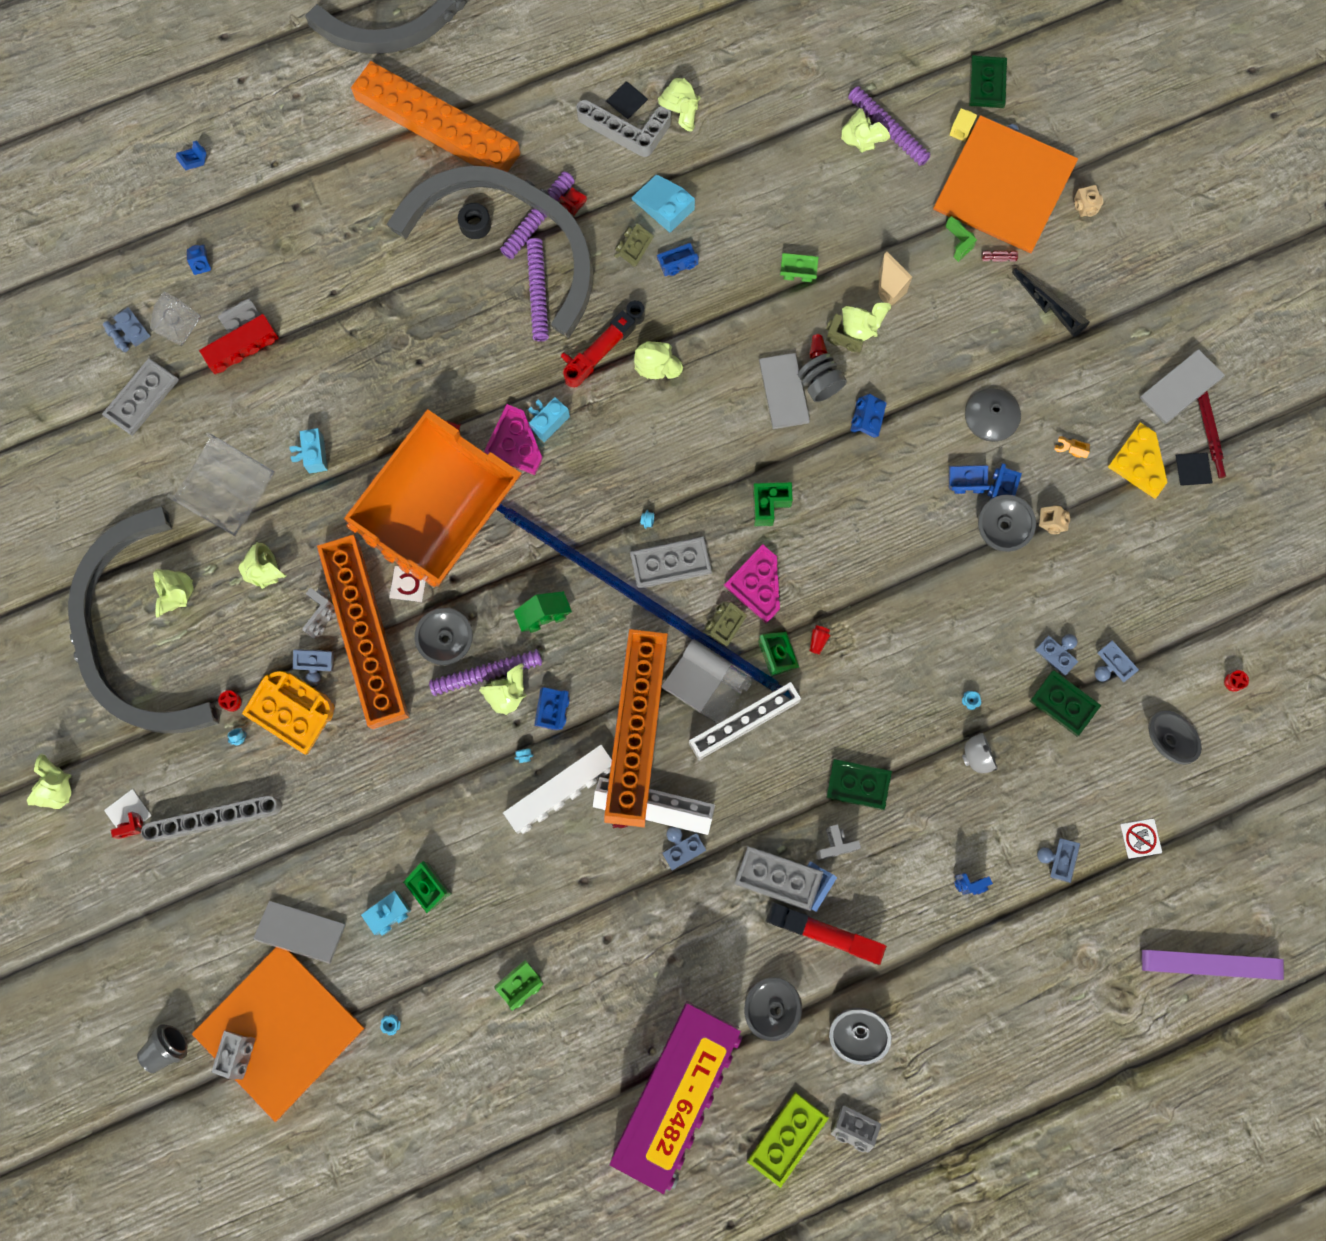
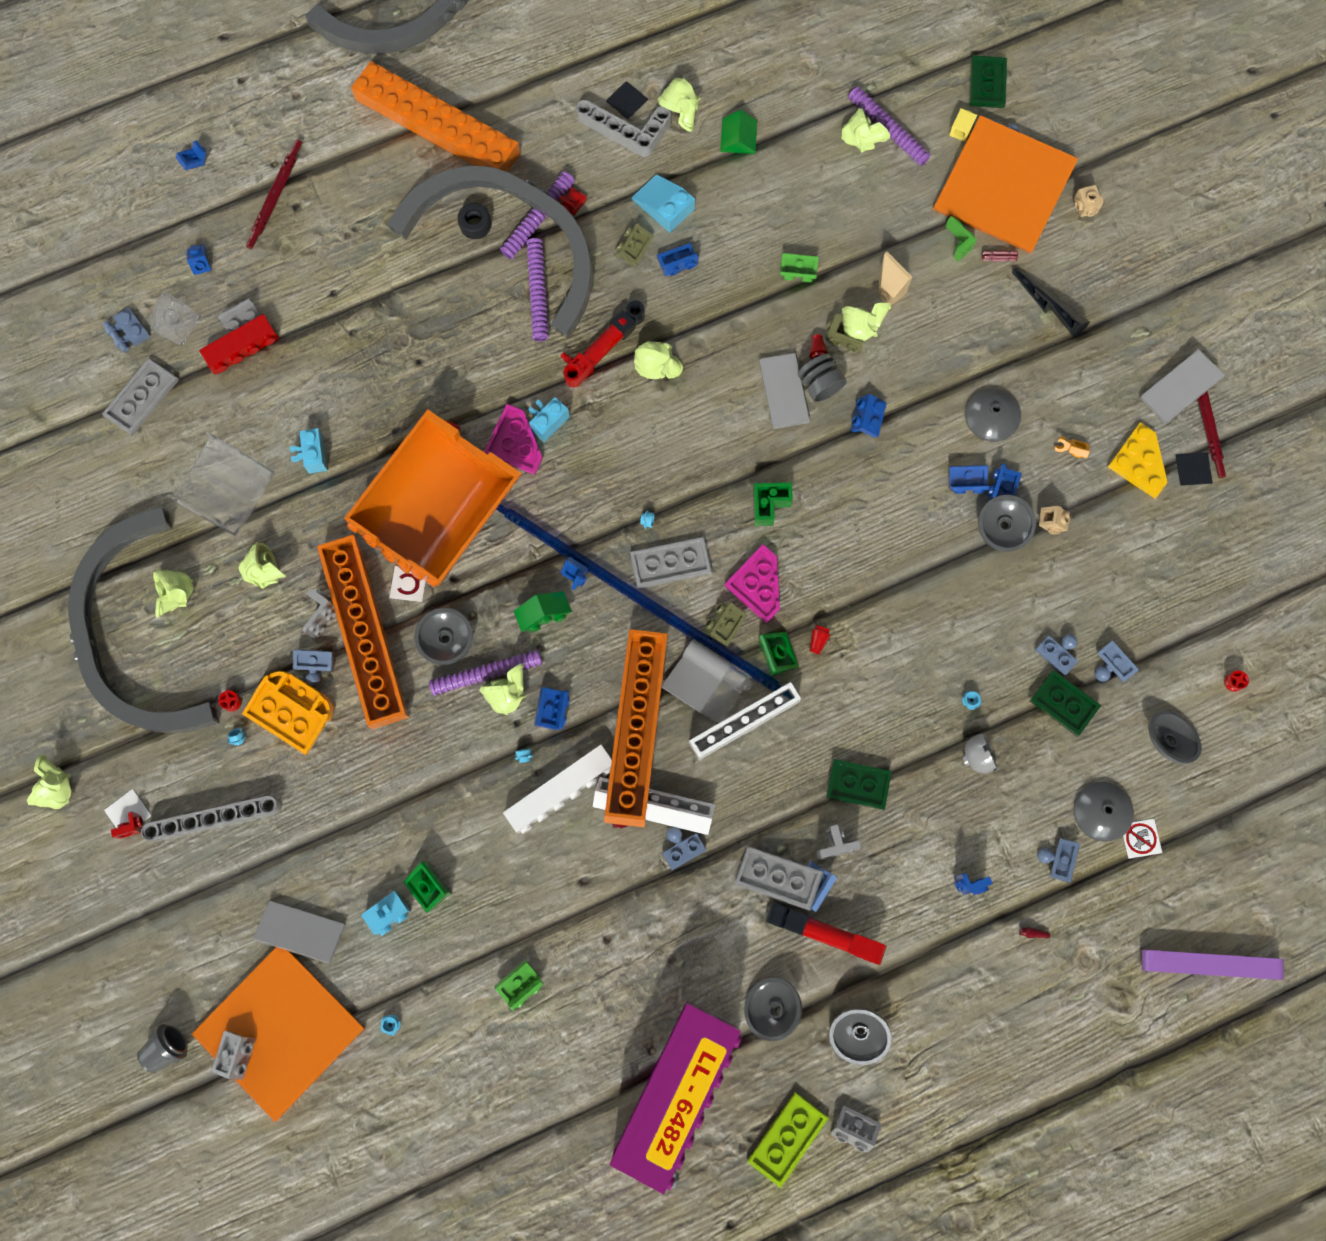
none -> dark red axle [246,139,302,249]
none -> blue bracket [561,557,588,590]
none -> green slope [720,109,757,154]
none -> dark red piece [1019,927,1050,938]
none -> dark grey dish [1073,782,1134,842]

